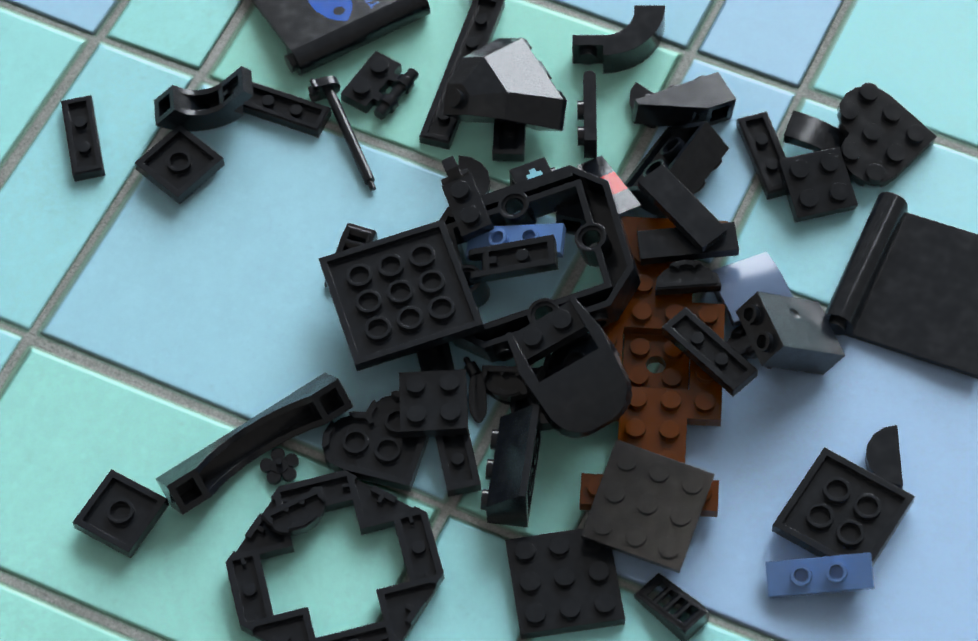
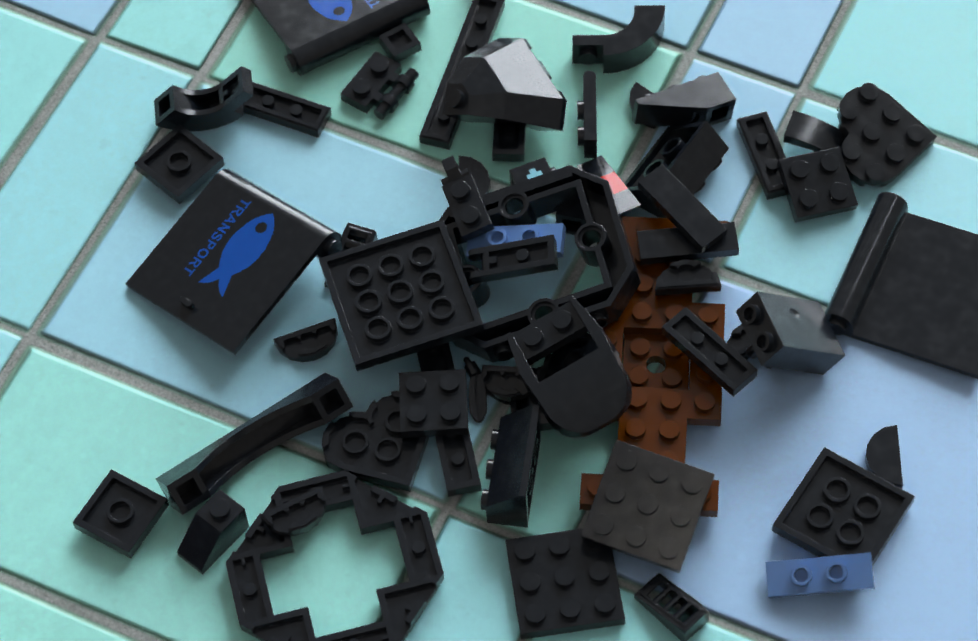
black tile [61,95,106,182] -> none
black plant [260,448,299,485] -> none
black piece [308,76,376,191] -> none
sand blue slope [712,251,793,327] -> none
none -> black door [125,169,342,355]
none -> black slope [177,489,249,575]
none -> black tile [273,318,338,362]
none -> black plate [379,22,421,62]

